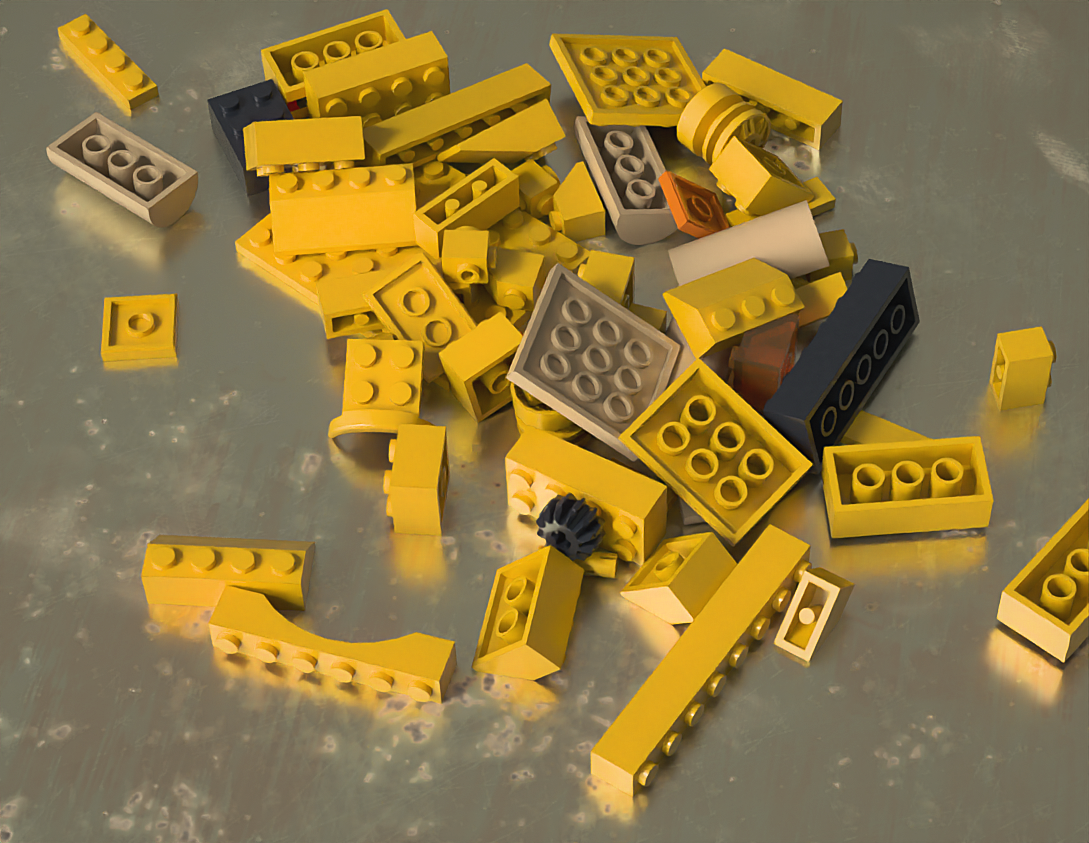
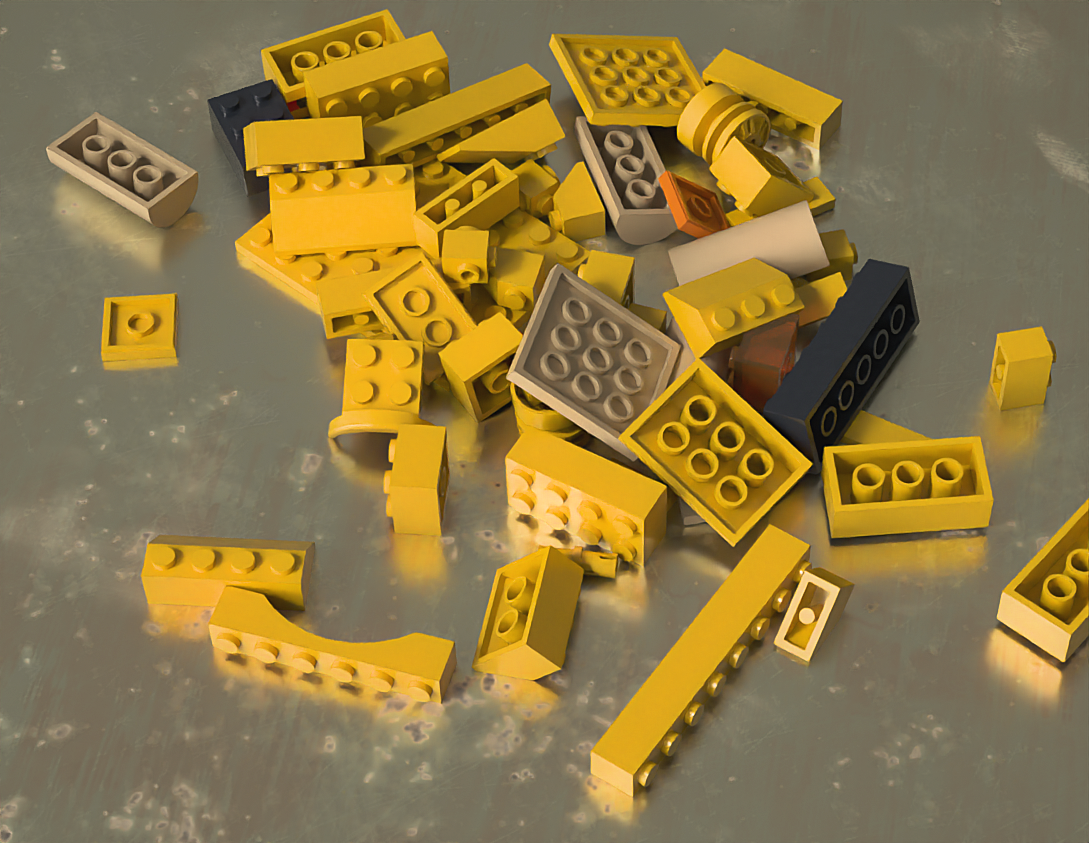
yellow plate [58,14,159,110] -> none
black gear [536,493,606,561] -> none
yellow slope [620,532,738,625] -> none

